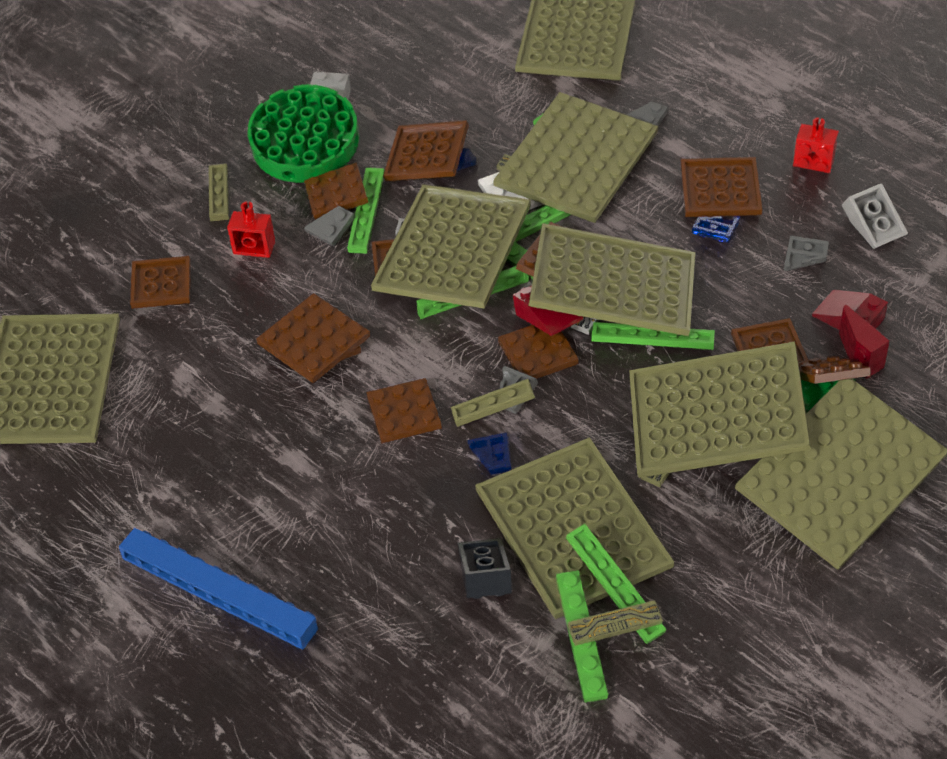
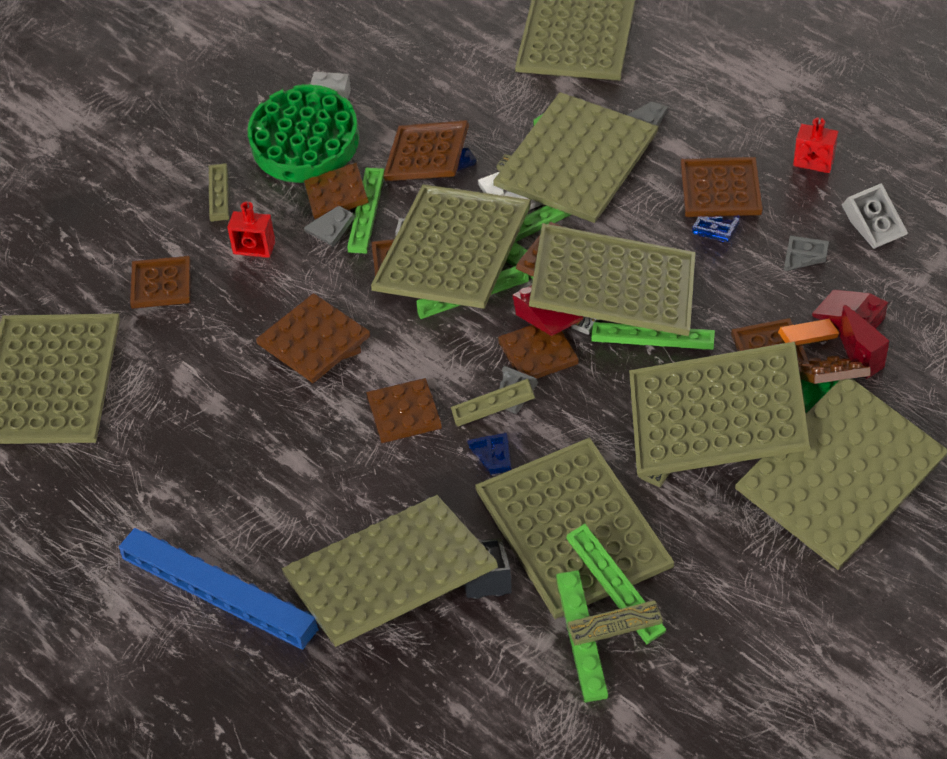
none -> olive plate [282,495,498,647]
none -> orange tile [778,319,839,345]

